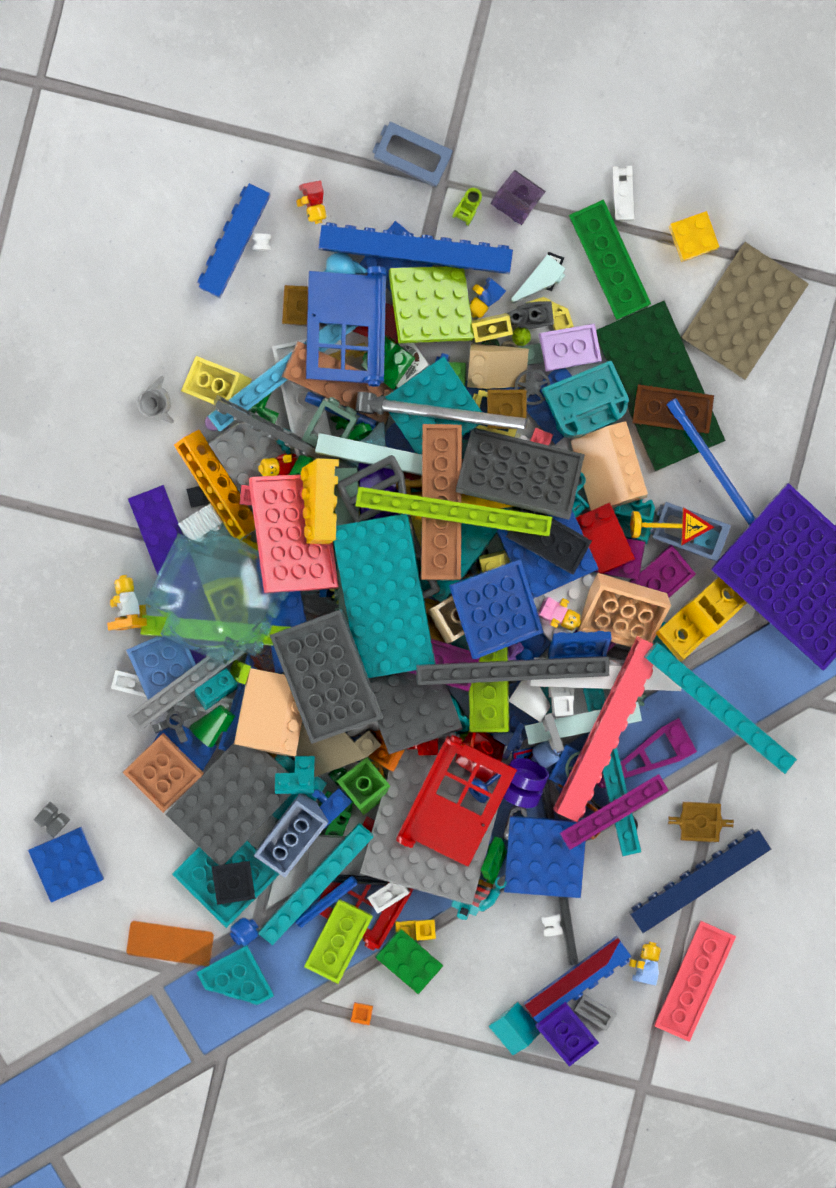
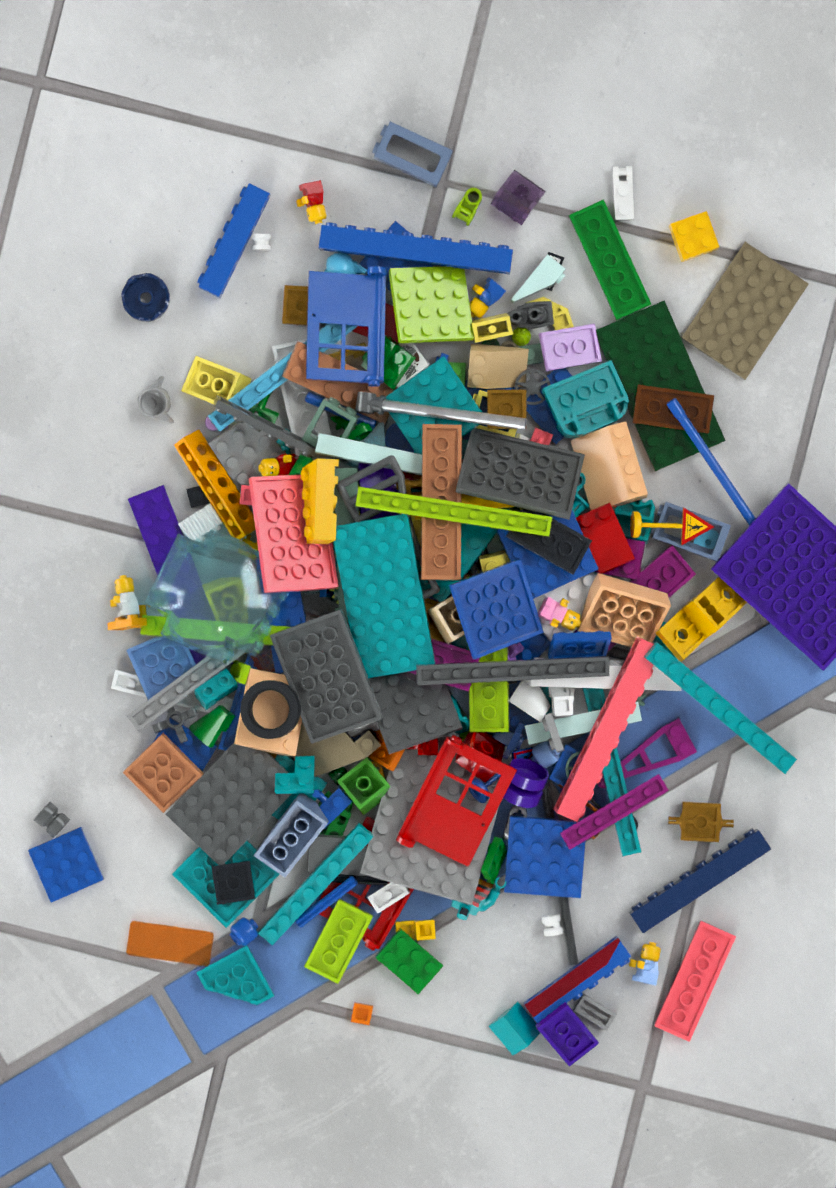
none -> dark blue plate [121,273,170,322]
none -> black tyre [240,680,301,739]

